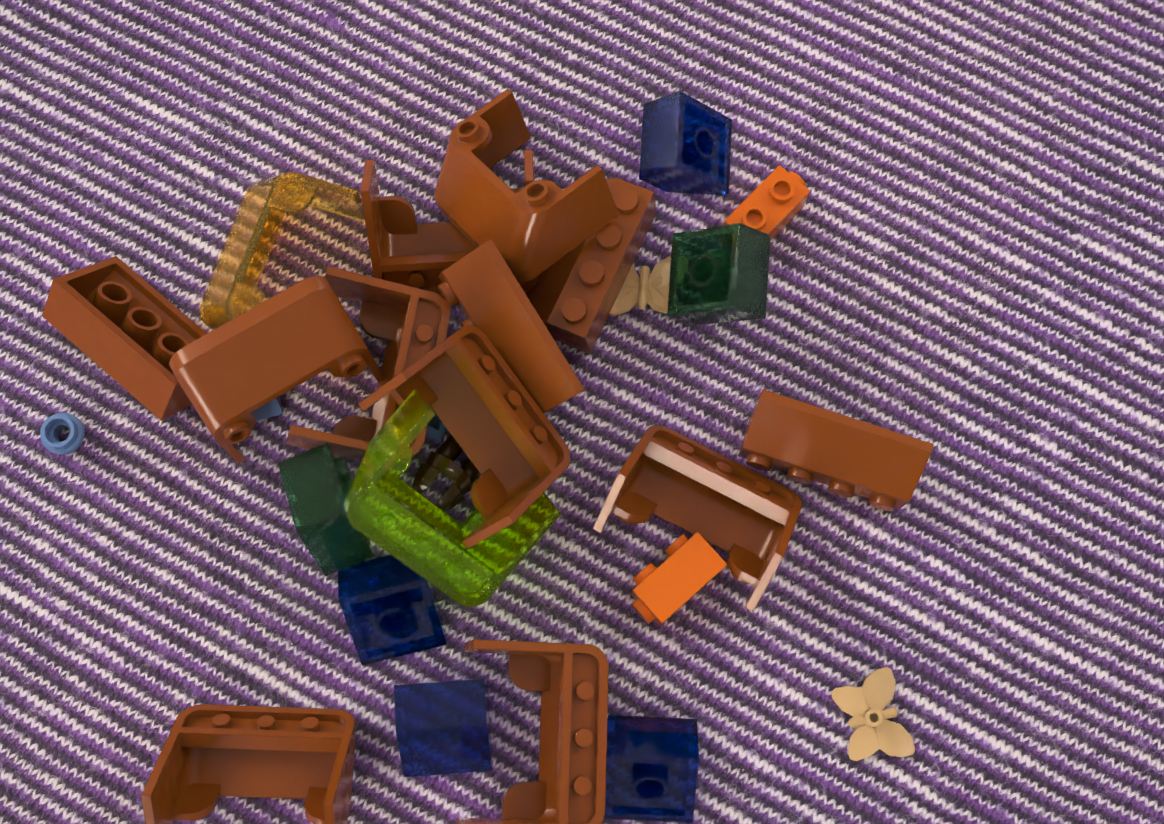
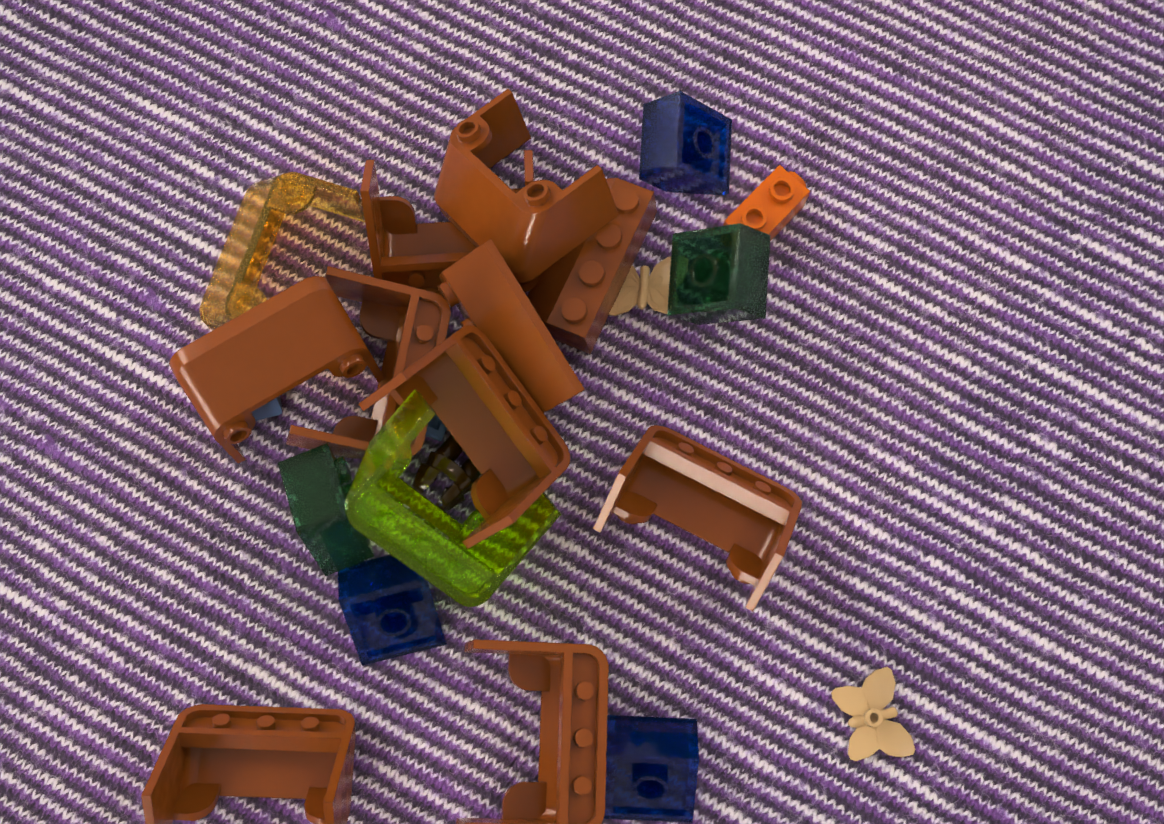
medium blue plate [40,413,85,455] -> none
dark orange slope [42,256,207,420] -> none
clear blue slope [394,679,493,777] -> none
orange brick [631,532,727,626] -> none
dark orange slope [738,389,934,511] -> none

